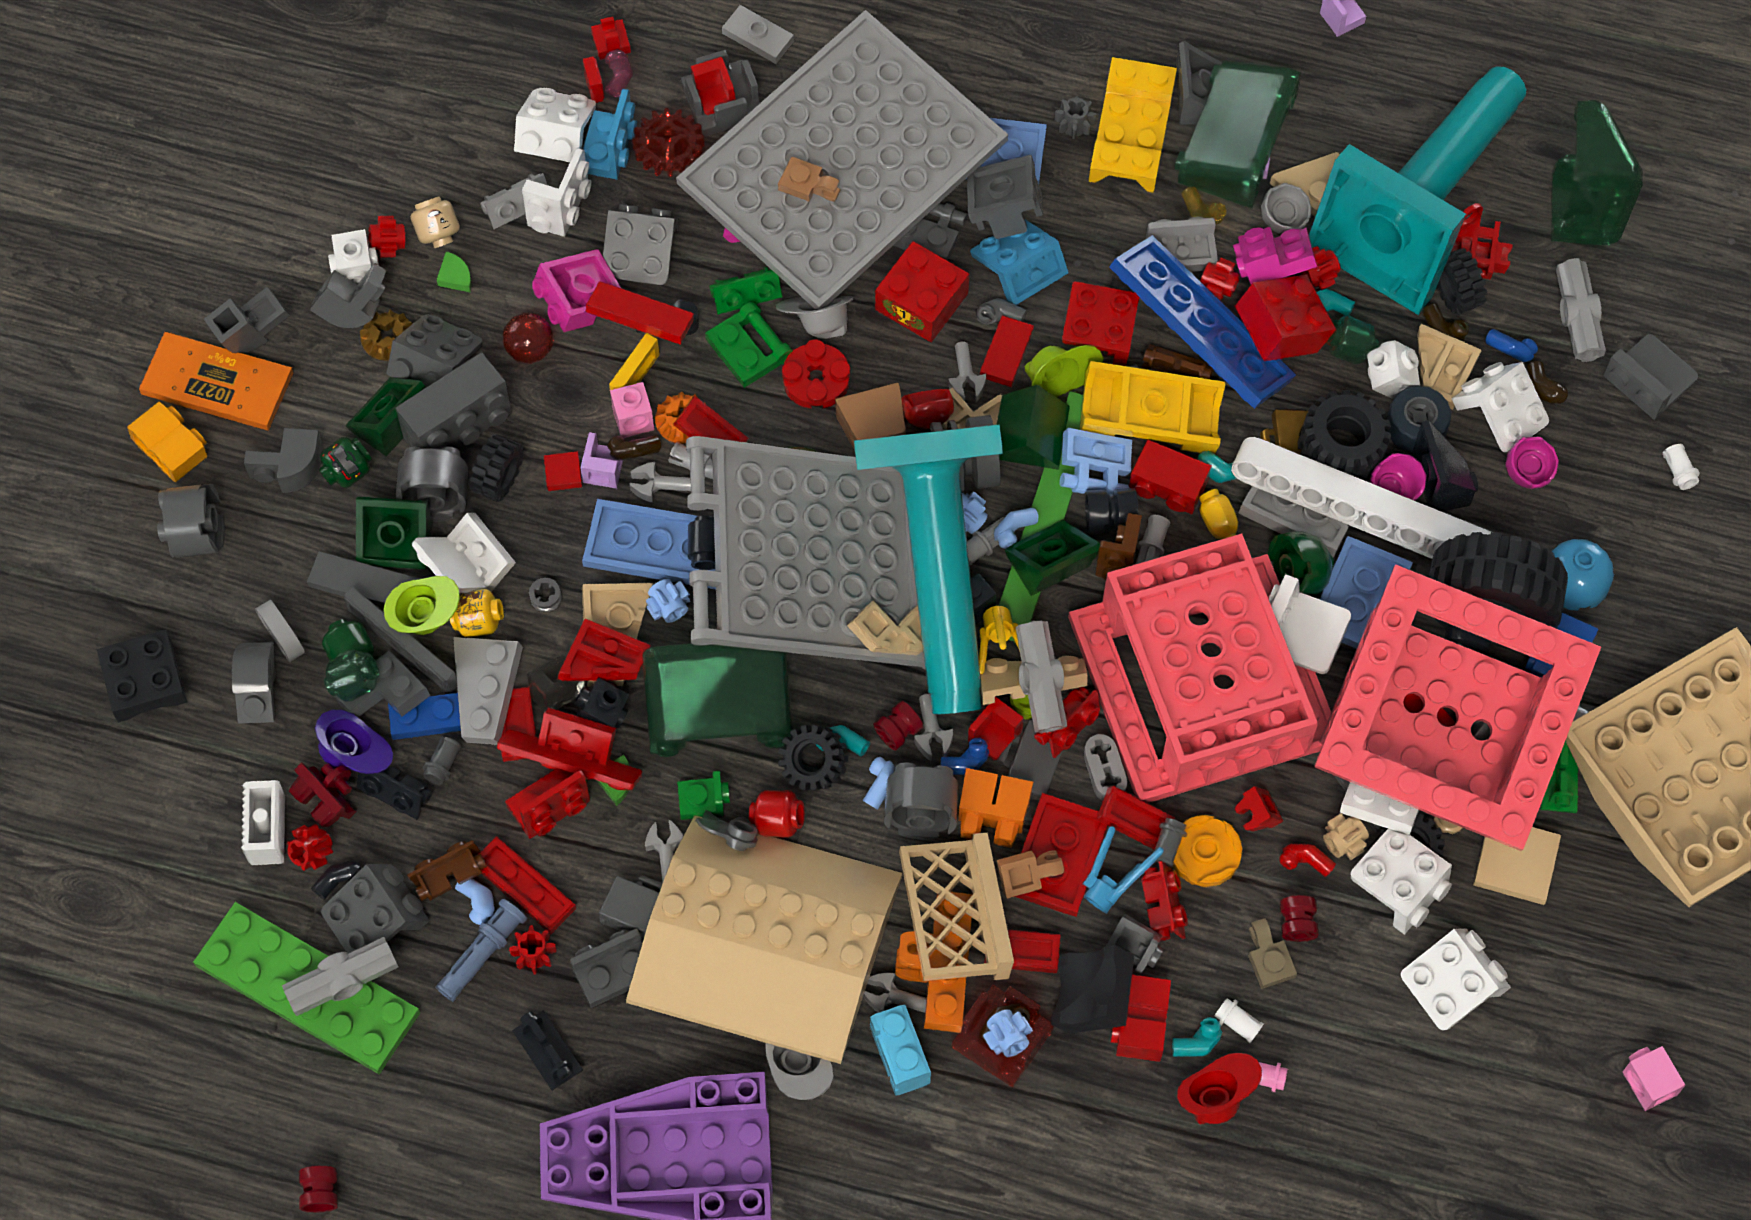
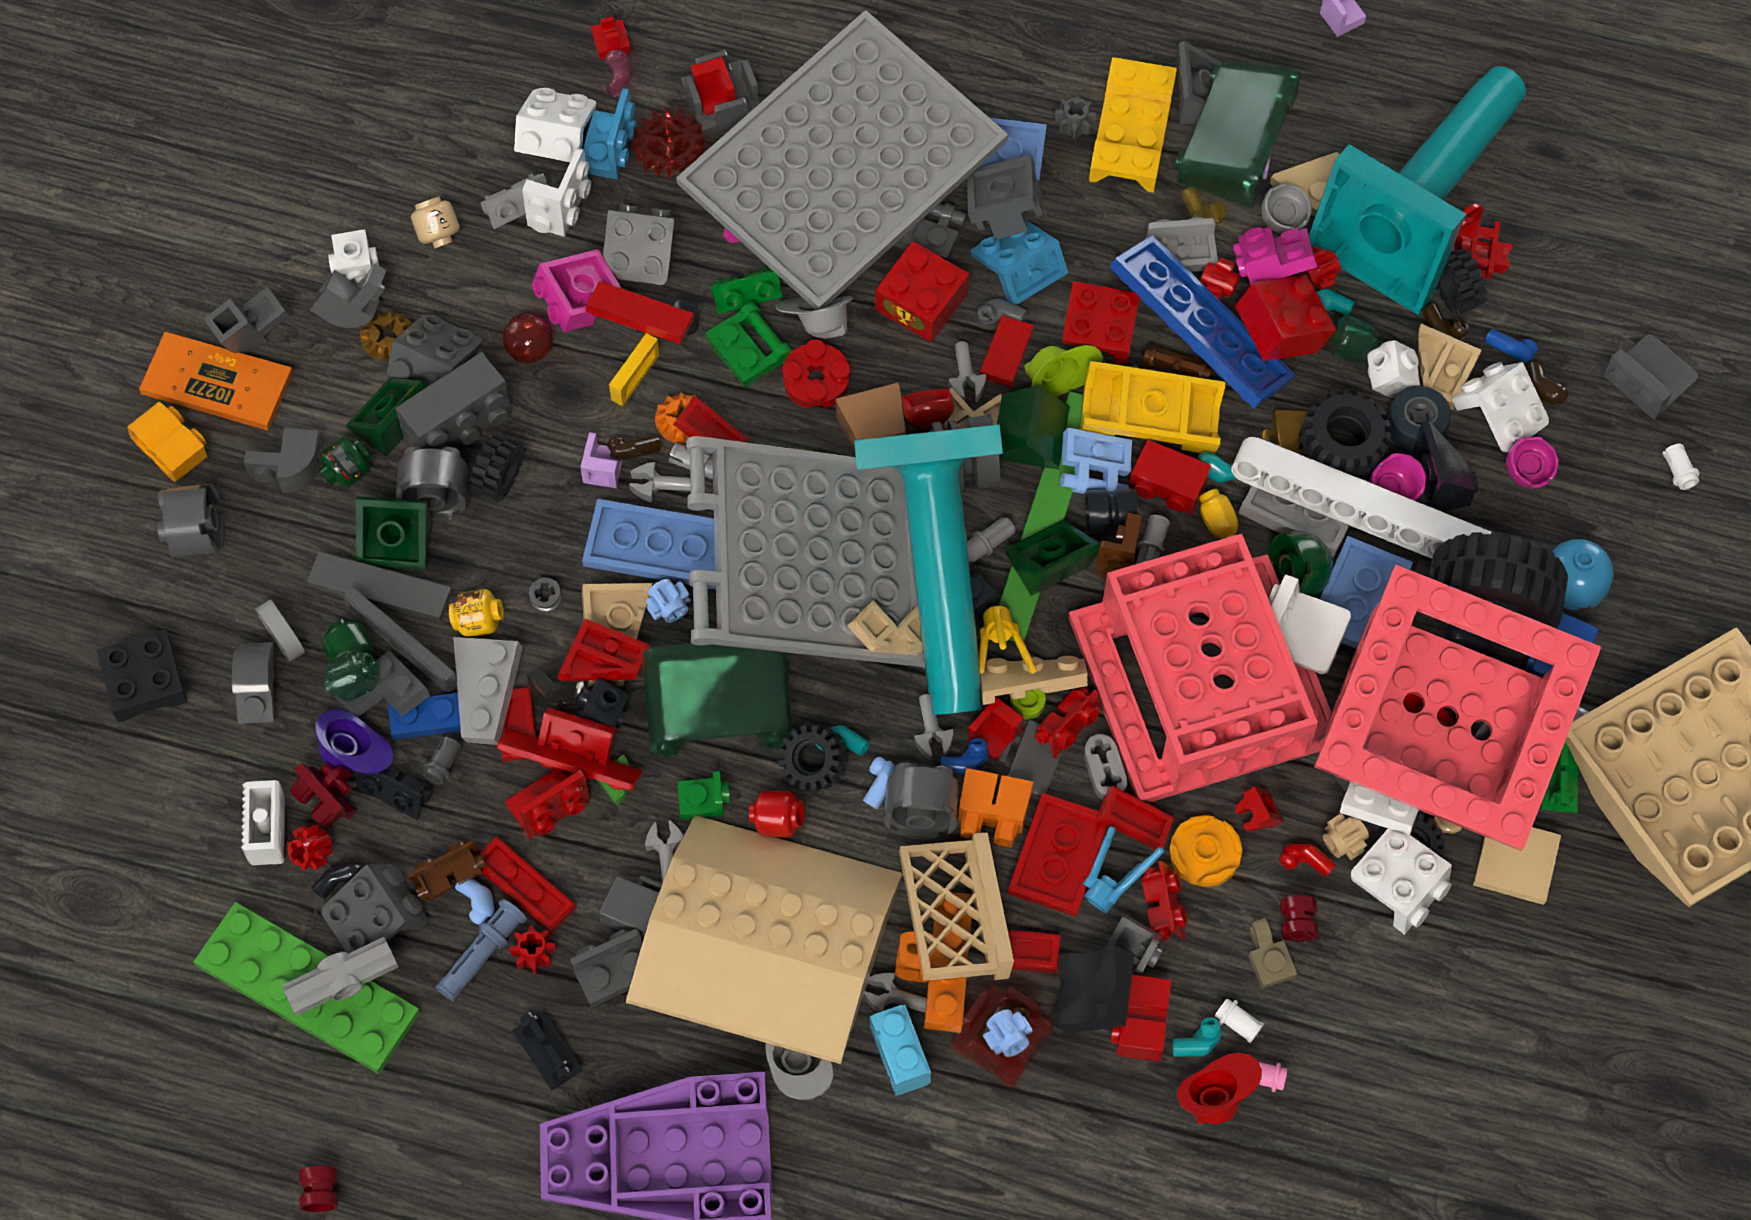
red gear [368,216,405,258] -> none
lime piece [384,576,460,635] -> none
white bracket [412,513,516,593] -> none
bright green tile [437,252,472,292] -> none
red tile [544,451,582,491] -> none
red tile [583,56,604,103] -> none
bright pink brick [610,382,654,438] -> none
black brick [688,515,715,570] -> none
dark grey plate [696,810,759,851] -> none
light grey plate [722,5,794,64] -> none
medium nougat plate [778,156,841,202] -> none
dark red wheel [873,701,924,751] -> none
light blue gear [962,491,987,534] -> none
light blue arm [994,508,1039,549] -> none
medium nougat plate [997,850,1064,898] -> none
light grey piece [1015,620,1067,733] -> none
dark grey pin [1154,818,1187,867] -> none
white bracket [1401,929,1511,1030] -> none
clear green windscreen [1551,100,1643,245] -> none
light grey piece [1556,258,1606,362] -> none
bright pink brick [1623,1046,1685,1111] -> none

